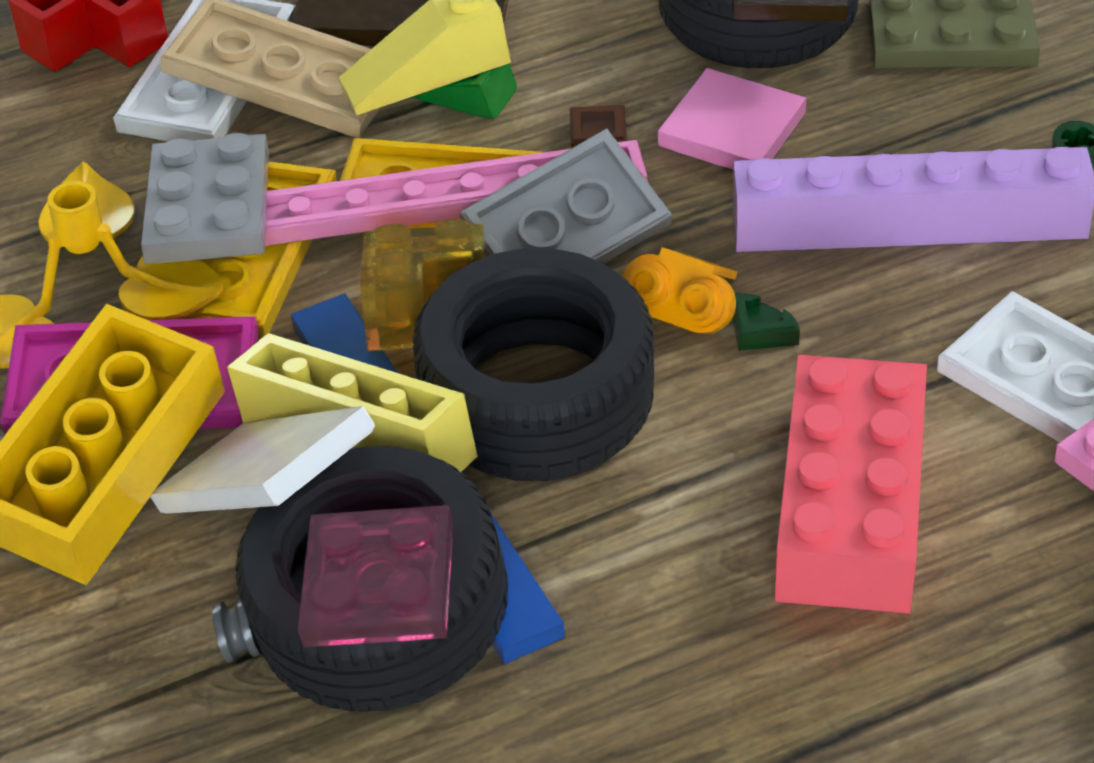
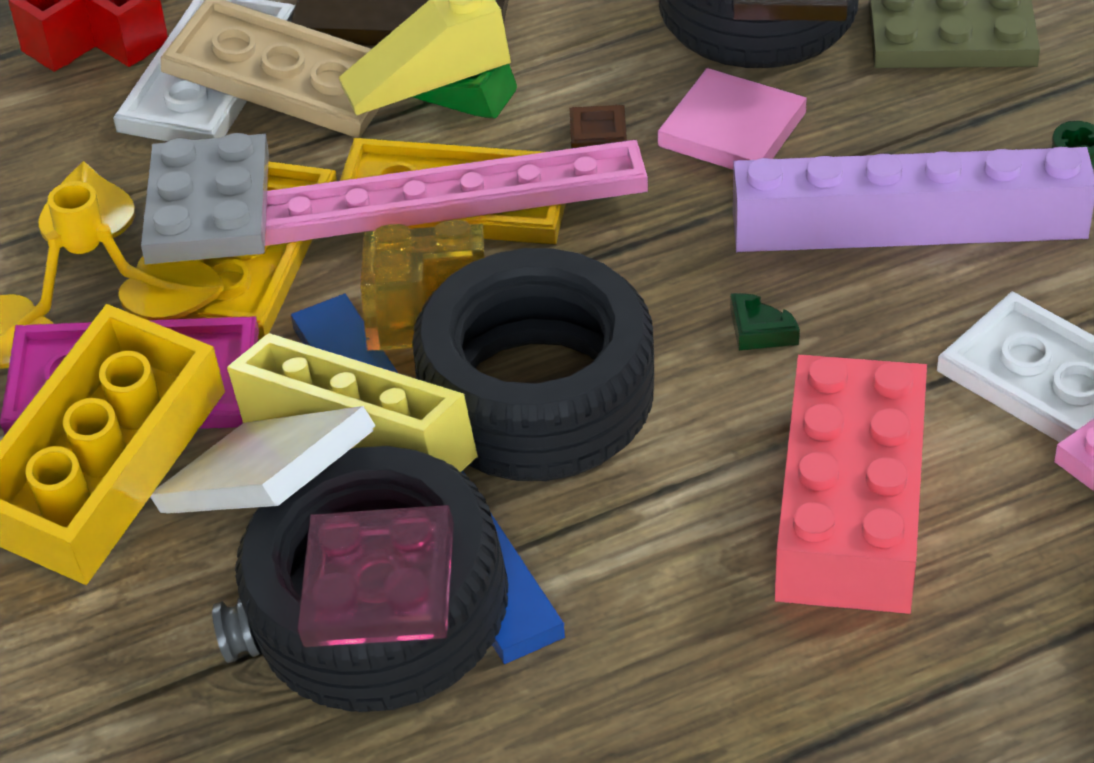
light grey tile [460,129,672,263] -> none
light orange bracket [622,247,738,334] -> none

